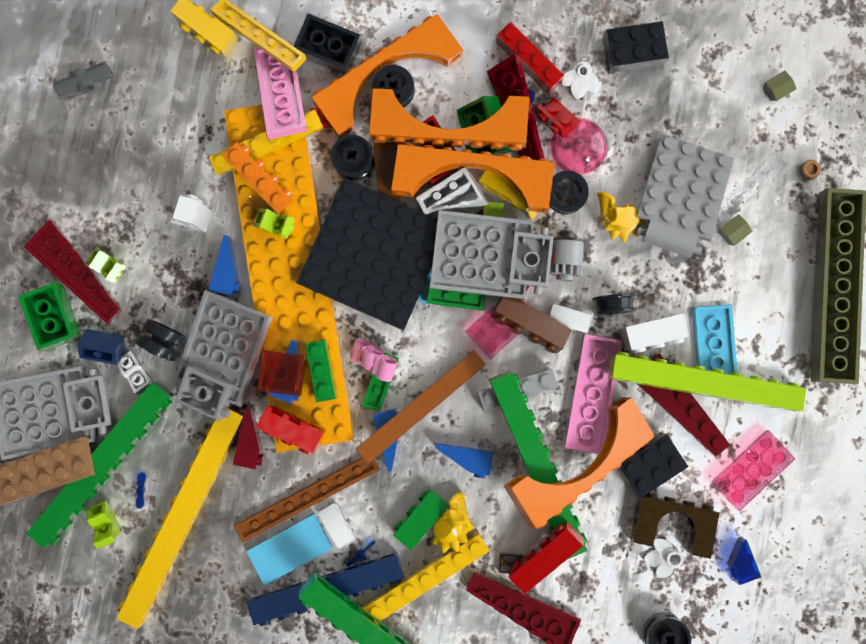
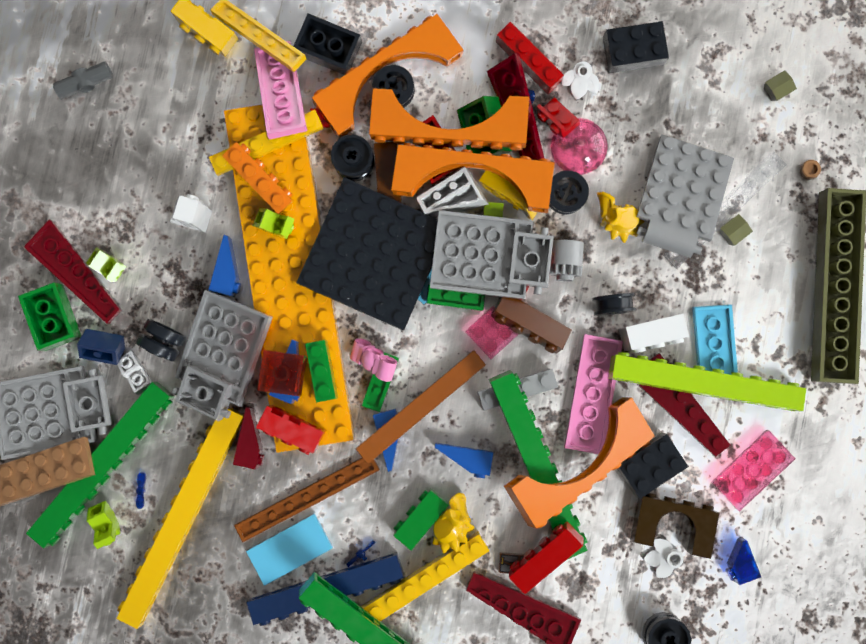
white slope [318,503,356,549] -> none
white slope [549,304,593,333] -> none

